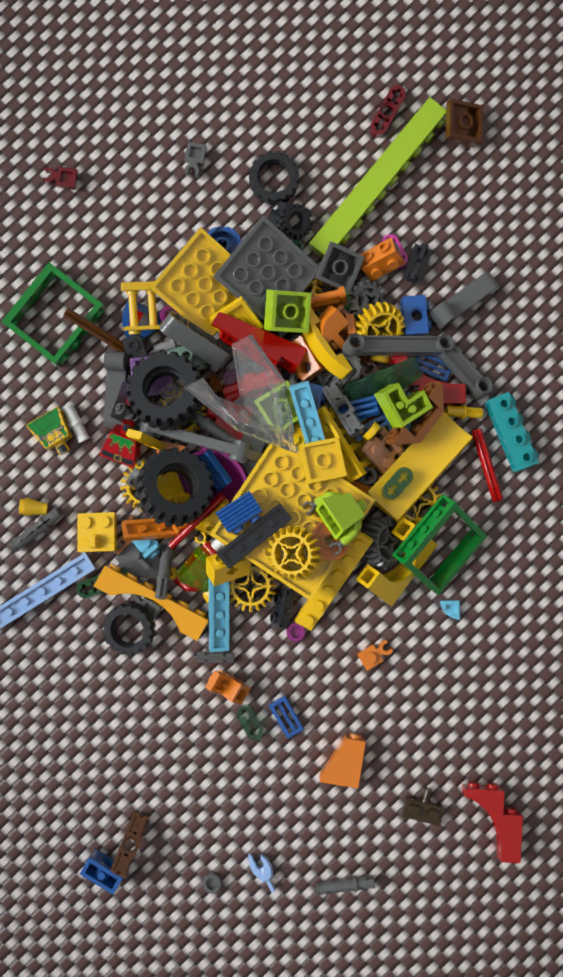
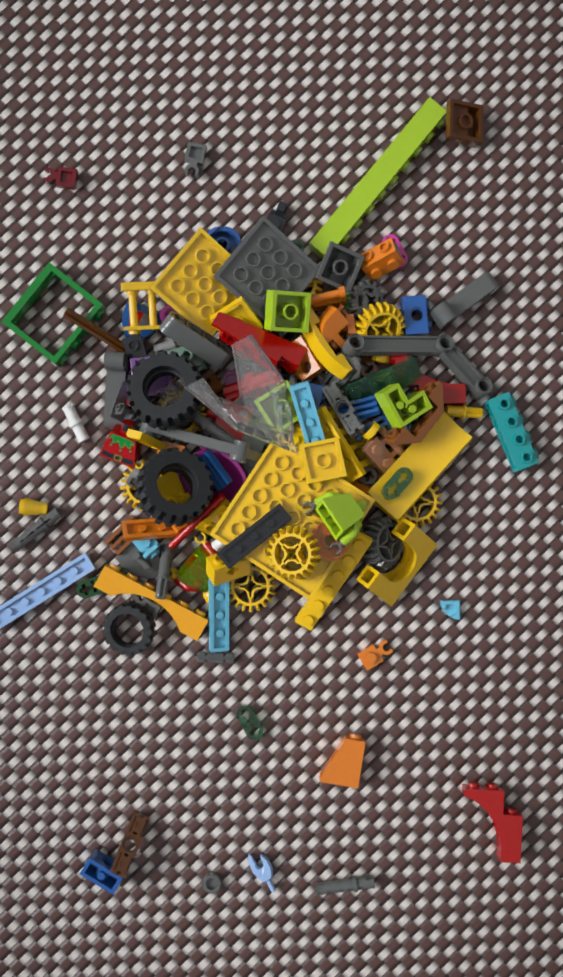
torso [26,406,72,456] -> none
yellow hinge [77,512,117,552] -> none
orange brick [205,670,251,705] -> none
blue brick [216,491,263,535] -> none
black tyre [249,151,299,205] -> none
blue tile [268,695,304,739] -> none
black hinge [270,588,295,630] -> none
black tyre [276,203,313,240] -> none
magenta tile [287,622,306,642] -> none
dark red beam [370,85,406,138] -> none
green window [392,494,487,596] -> none
dark brown plate [401,787,444,826] -> none
black hinge [402,243,433,285] -> none
blue tile [412,356,451,383] -> none
red axle [471,428,503,502] -> none

